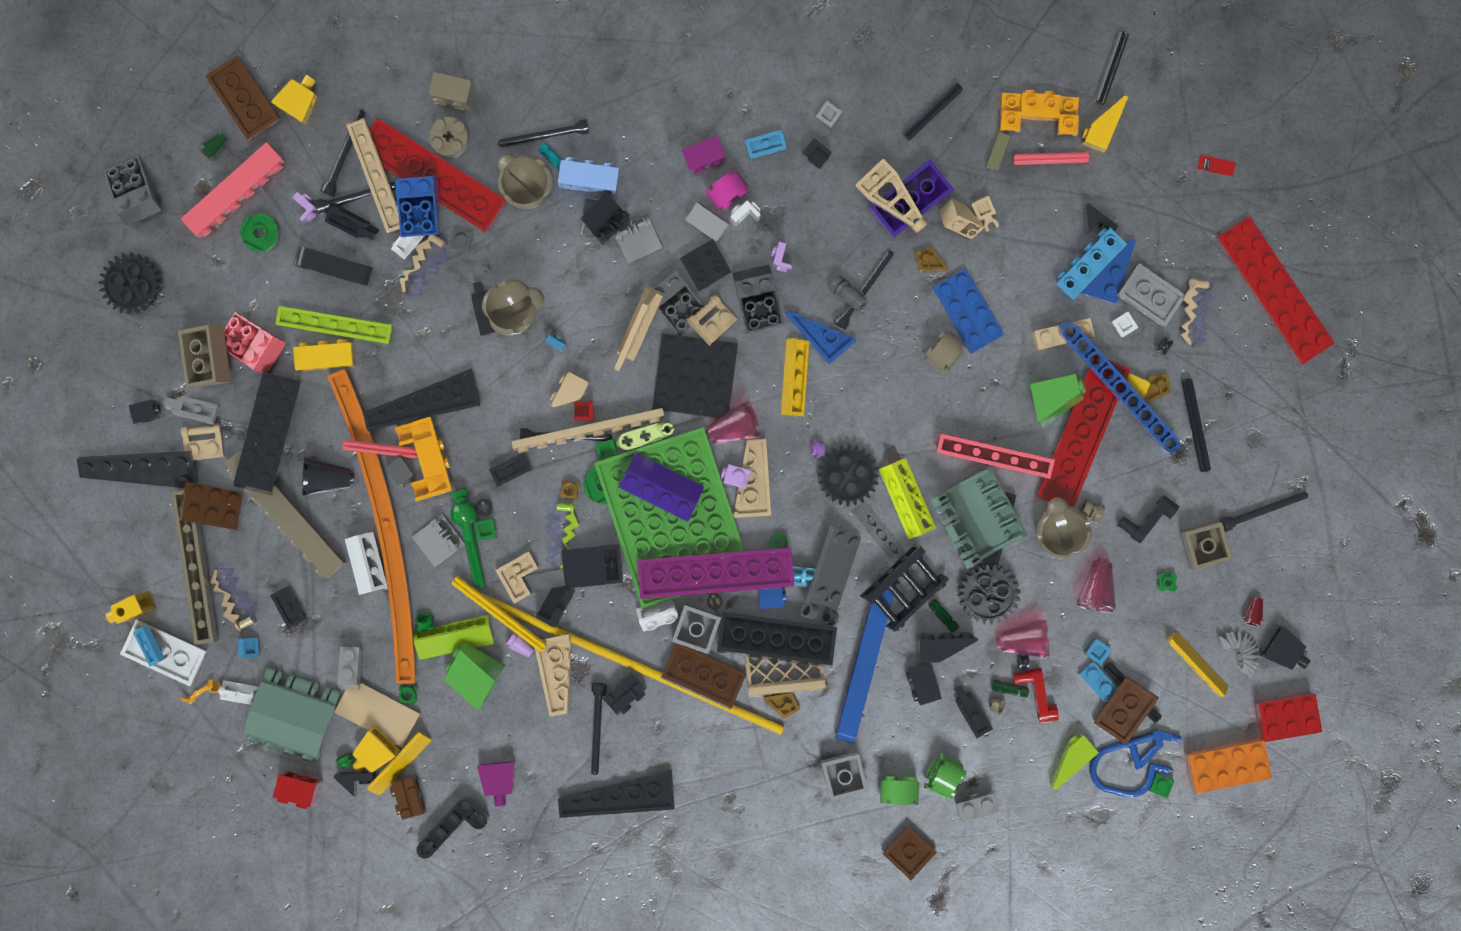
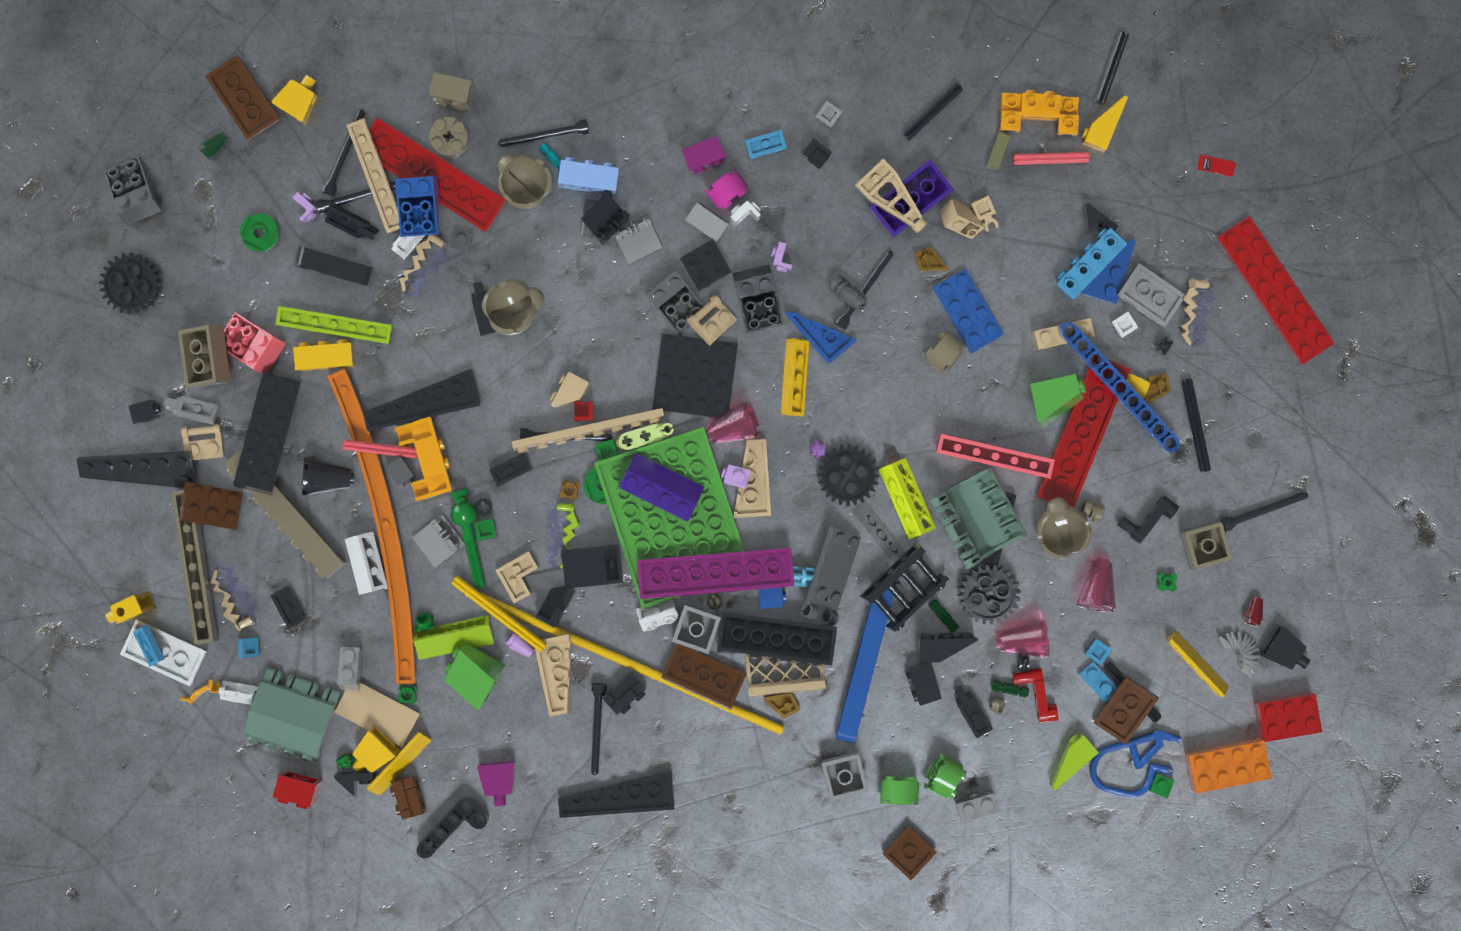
coral brick [181,142,285,238] -> none
dark azure plate [545,334,566,352] -> none
tan fence [614,286,664,371] -> none
green plate [769,534,788,549] -> none

